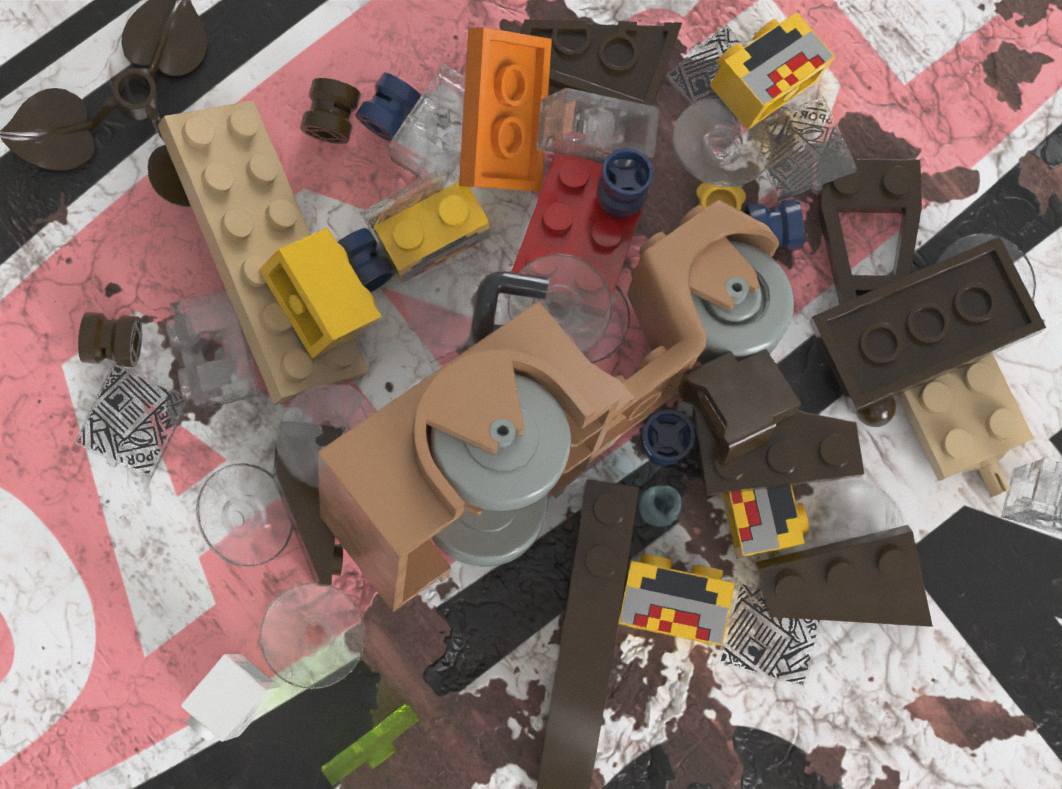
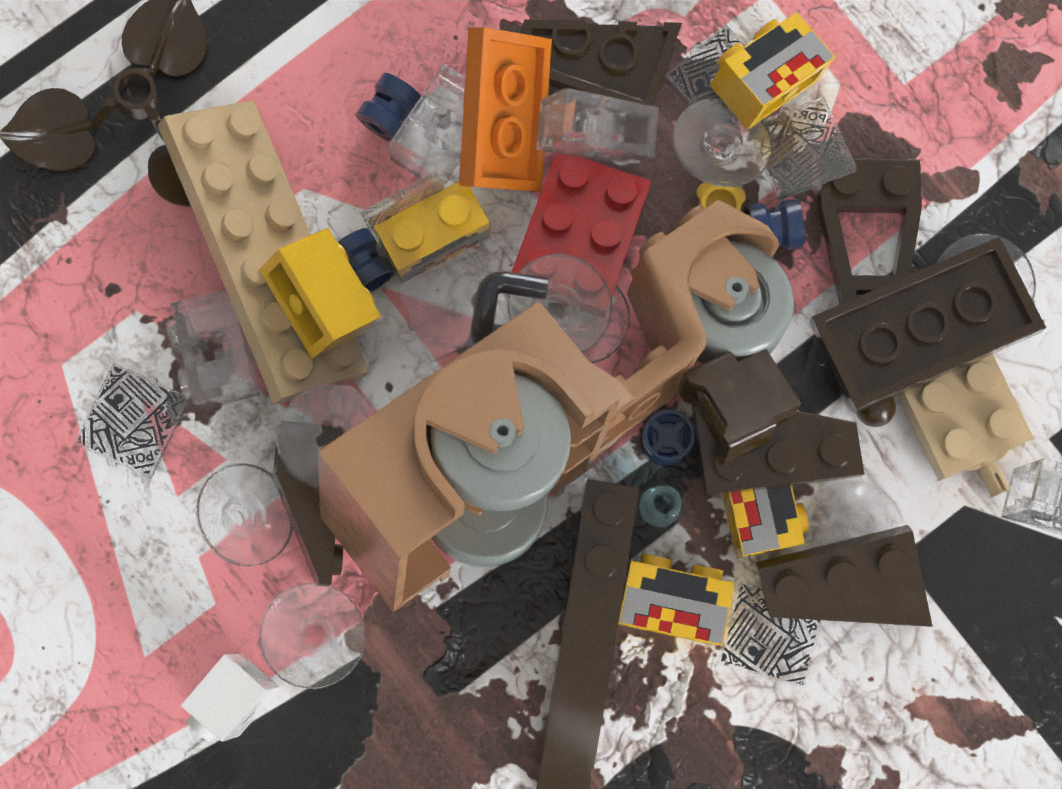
dark brown wheel [78,312,143,367] -> none
dark brown wheel [300,78,361,144] -> none
clear neon green plate [322,703,422,786] -> none
dark blue wheel [596,148,654,218] -> none

